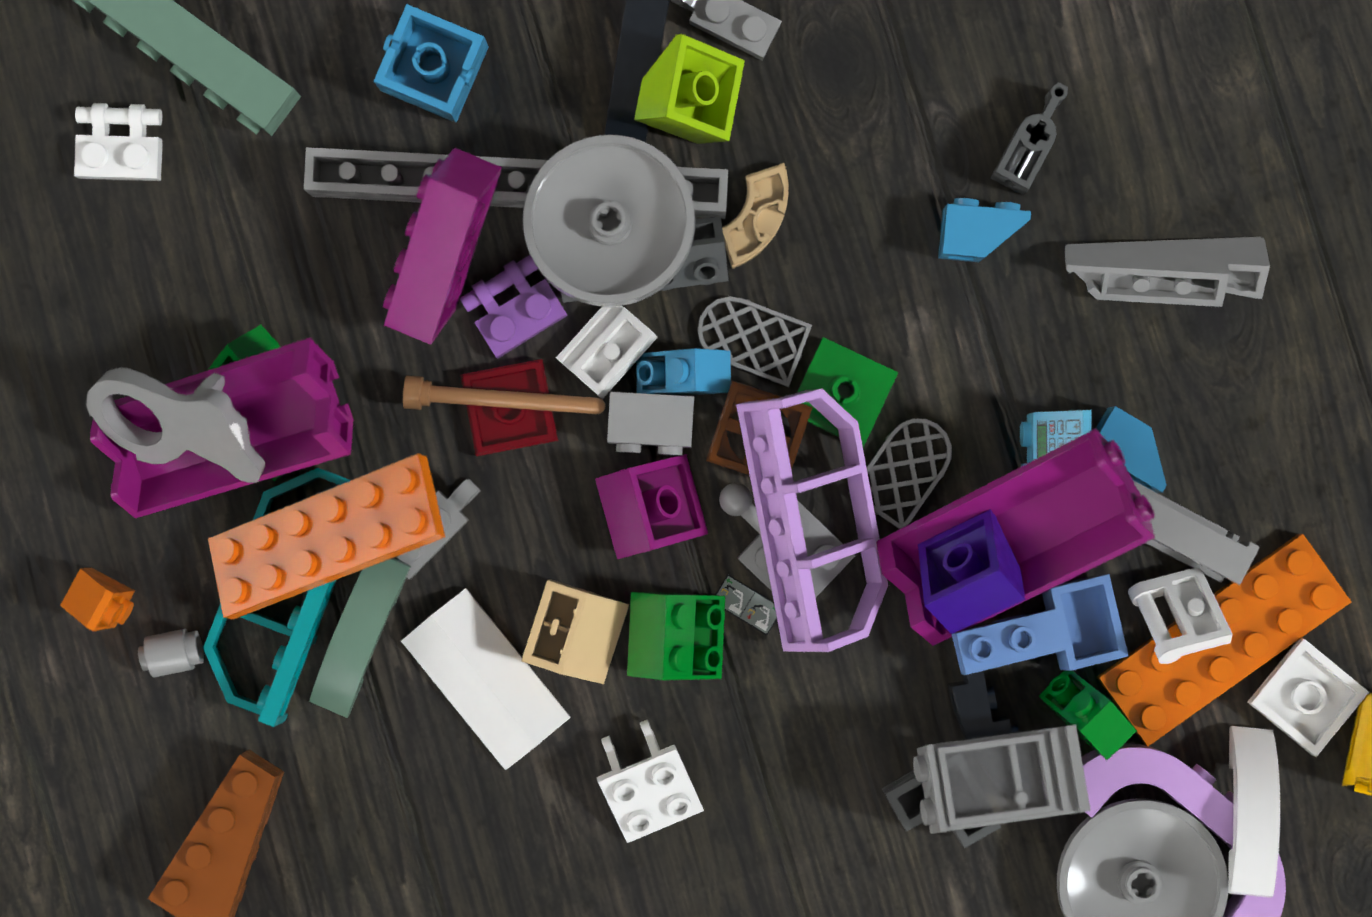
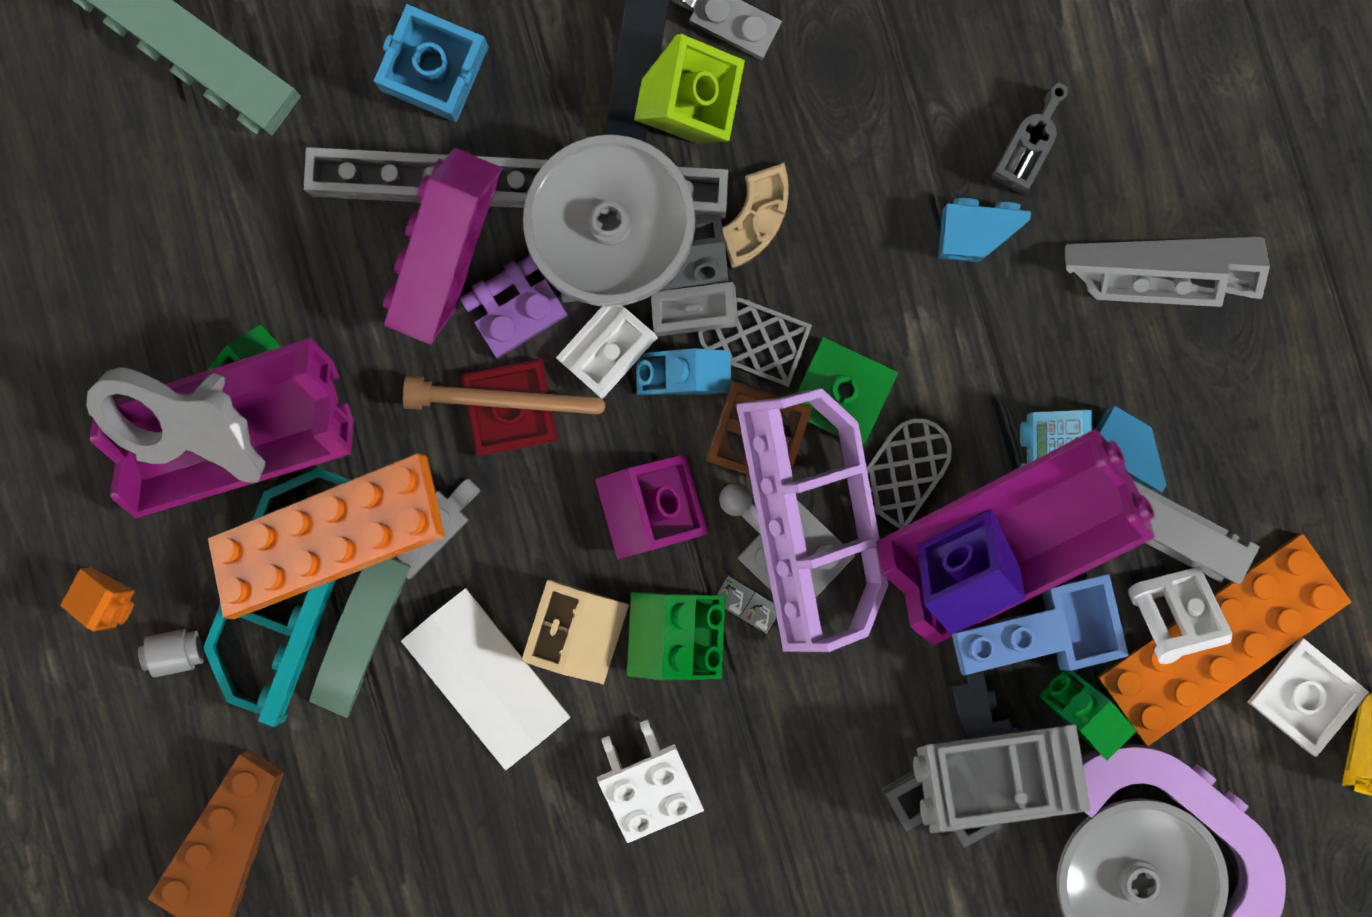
white plate [74,103,162,181] -> none
light grey brick [607,392,694,456] -> none
white slope [1228,726,1280,898] -> none
none -> light grey plate [651,282,739,337]

